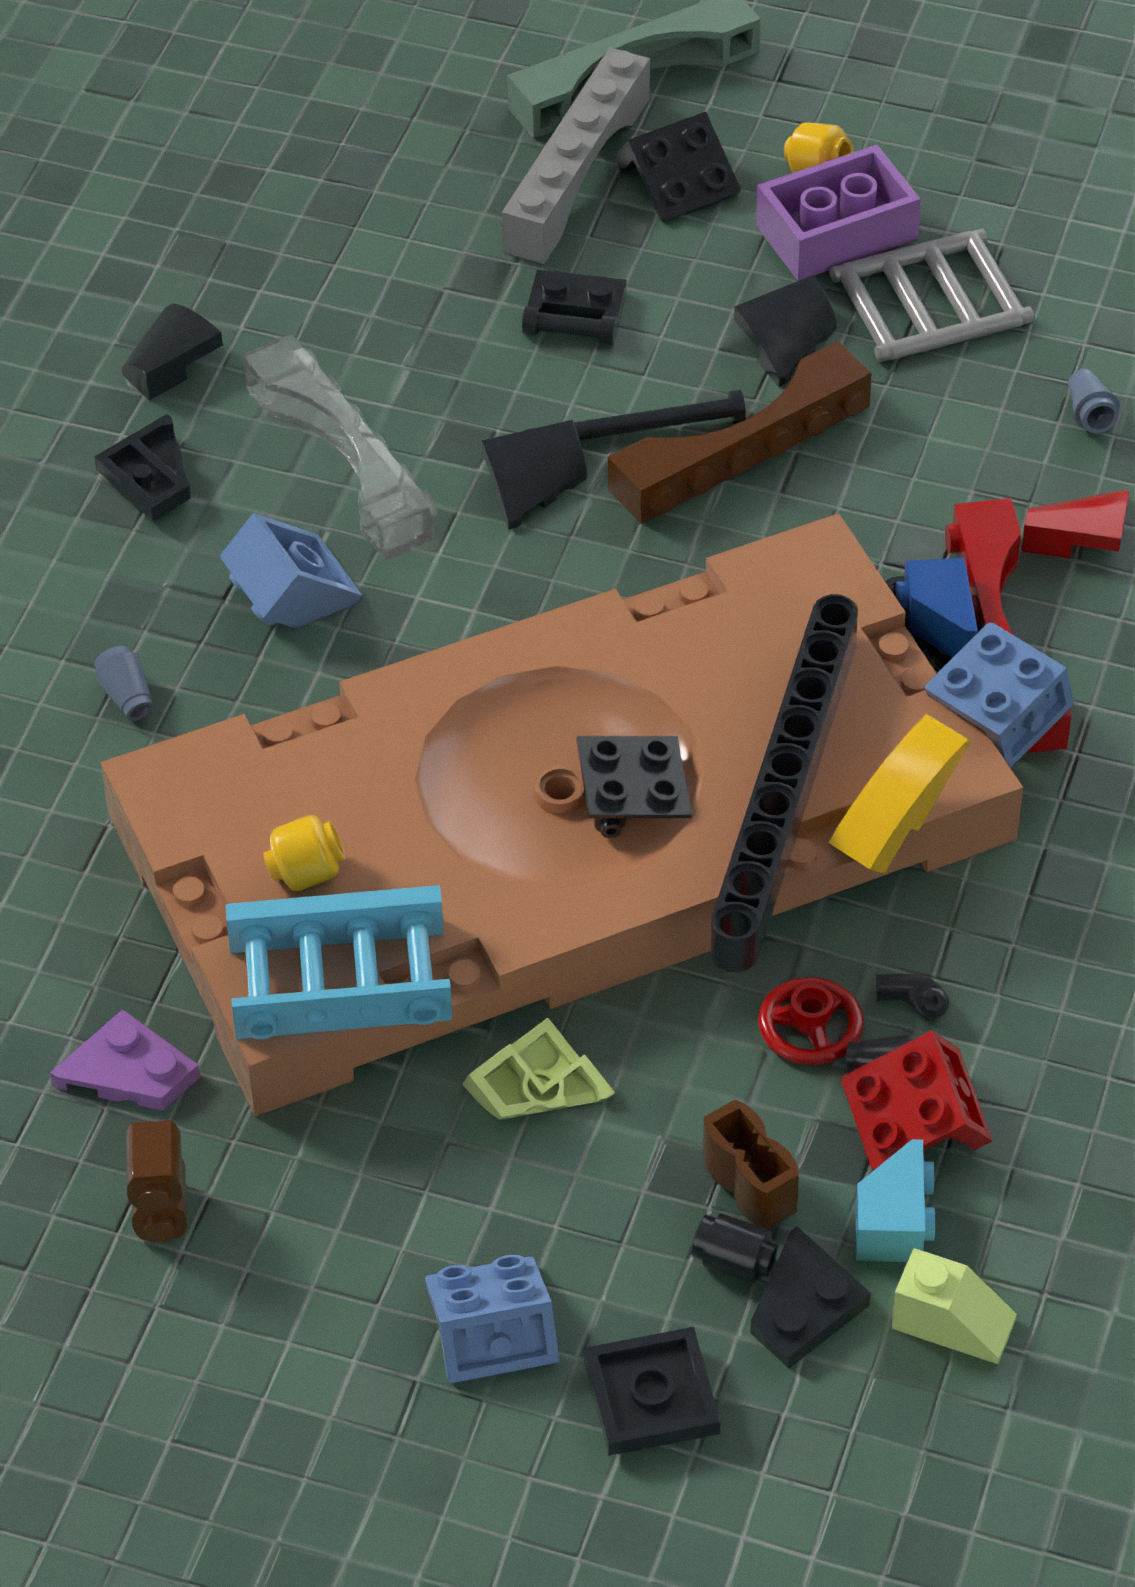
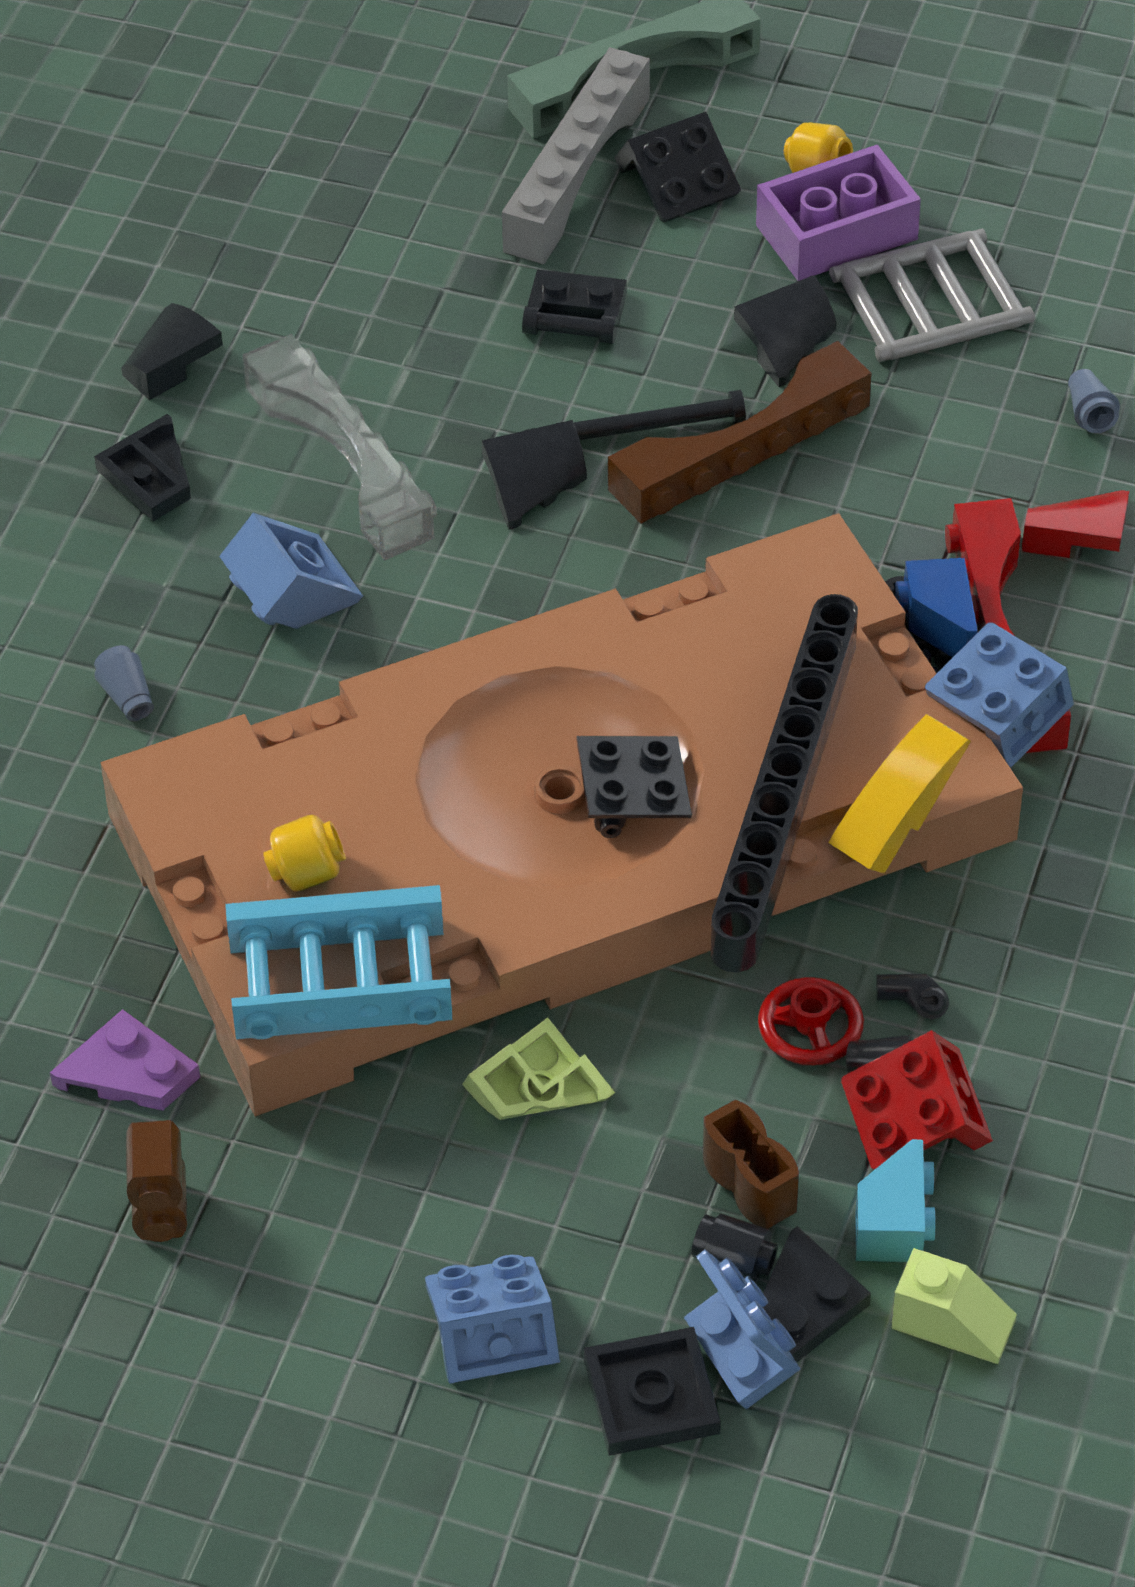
none -> medium blue bracket [684,1249,800,1410]

